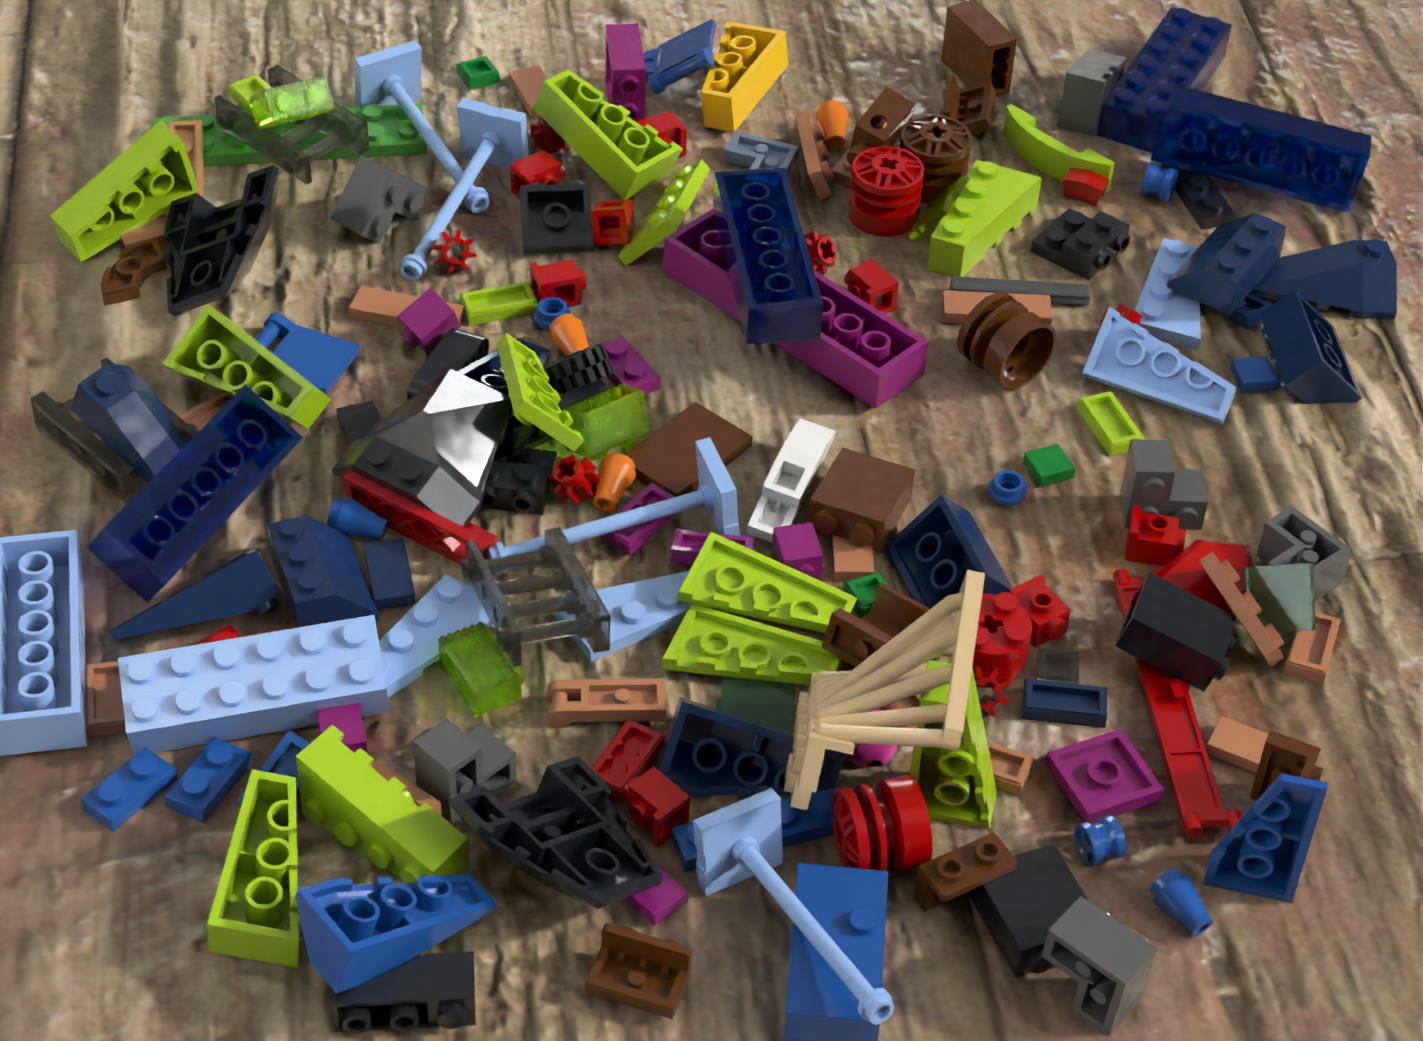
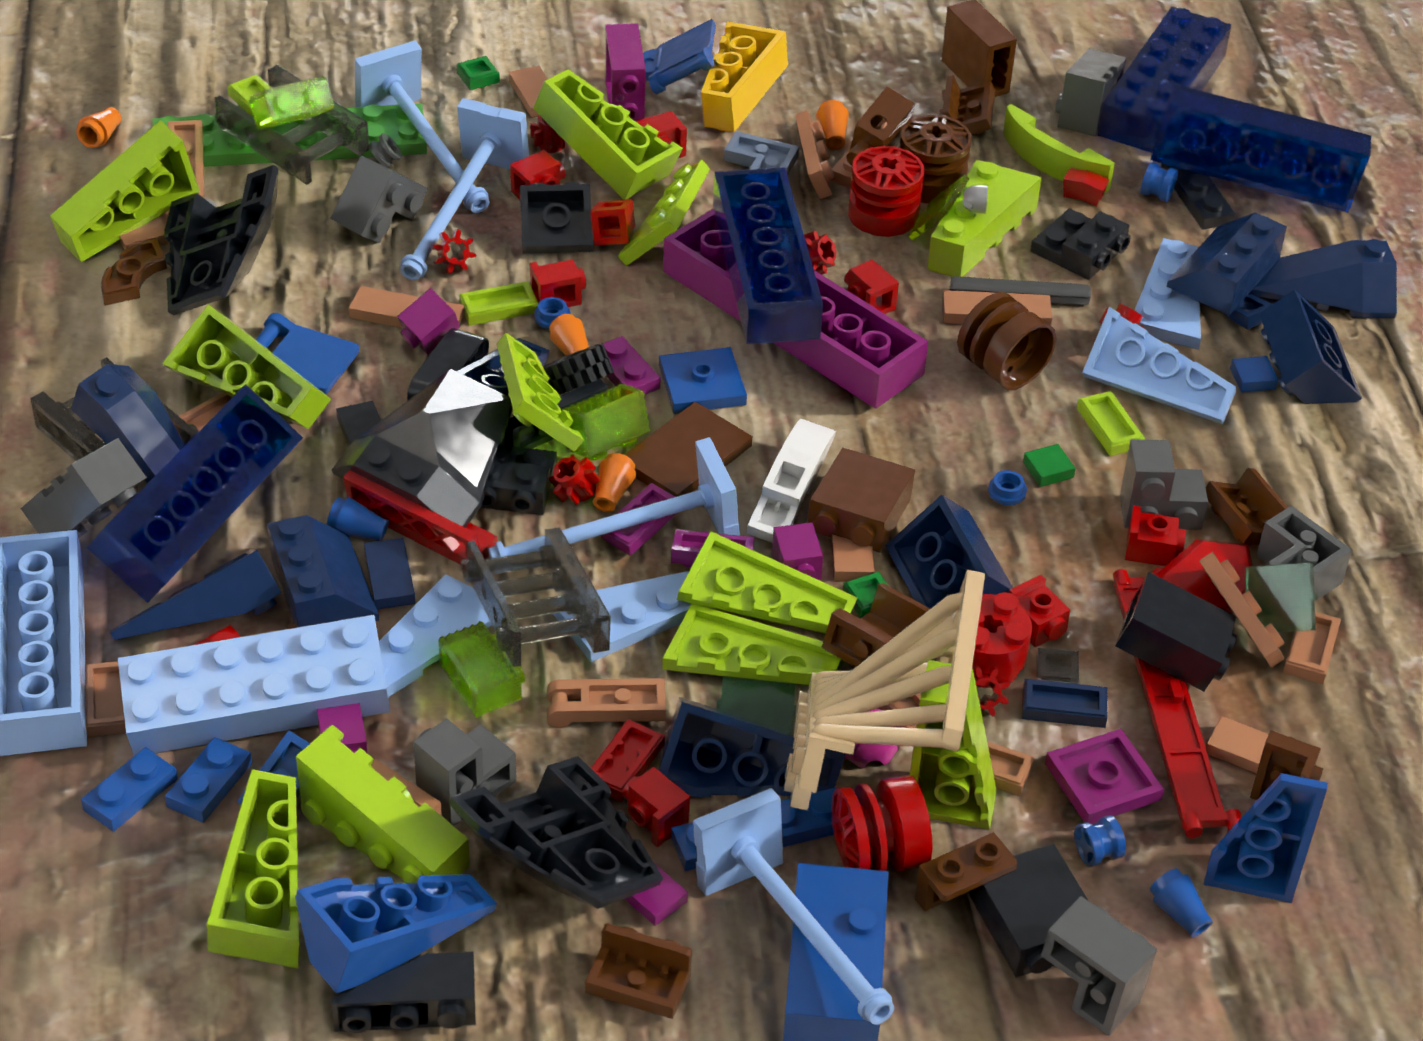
none -> dark grey wedge [20,438,147,538]
none -> orange cone [76,107,121,148]
none -> dark grey bush [369,133,402,168]
none -> blue plate [659,347,747,414]
none -> light grey hinge [963,185,988,214]
none -> reddish brown bracket [1205,468,1288,546]

